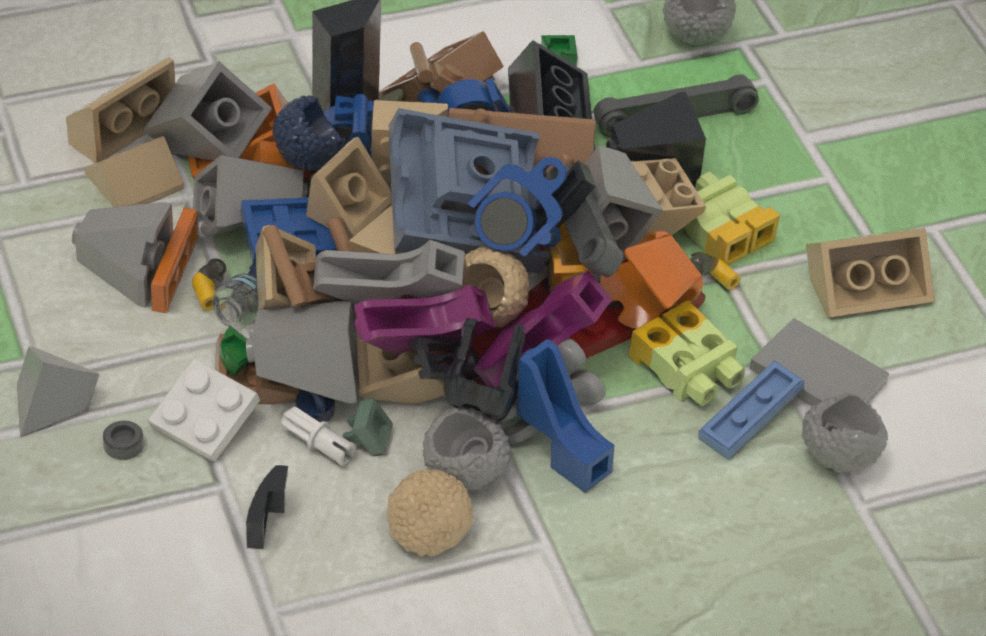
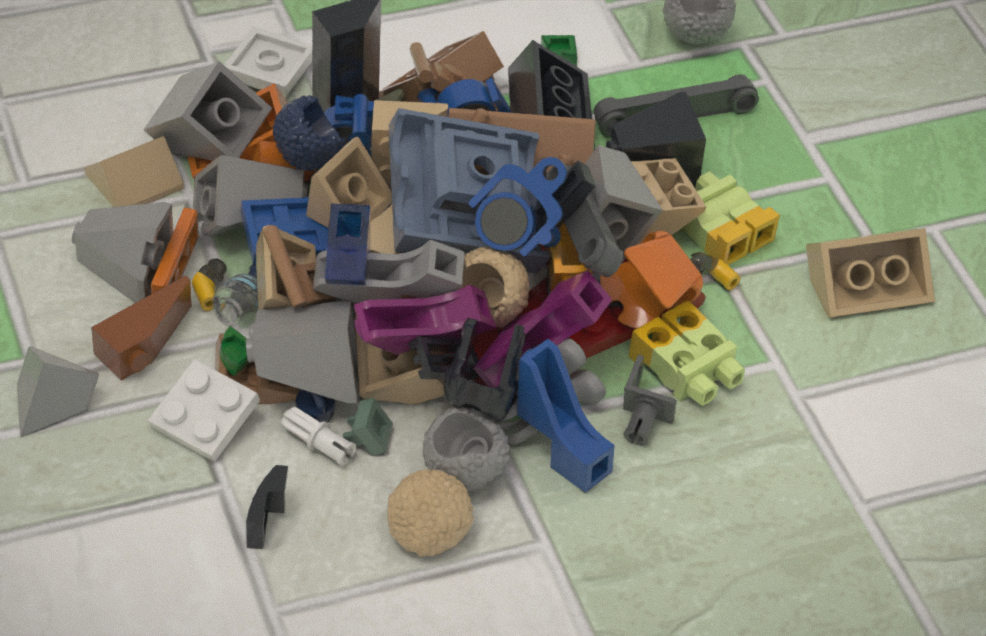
tan slope [66,57,175,163] -> none
dark grey tile [103,421,144,460] -> none
medium blue tile [698,360,805,460] -> none
light grey tile [749,318,889,406] -> none
light grey hair [801,392,888,472] -> none
none -> dark orange slope [91,275,192,380]
none -> white plate [224,27,312,98]
none -> clear blue slope [325,203,371,285]
none -> dark grey bracket [623,354,677,445]

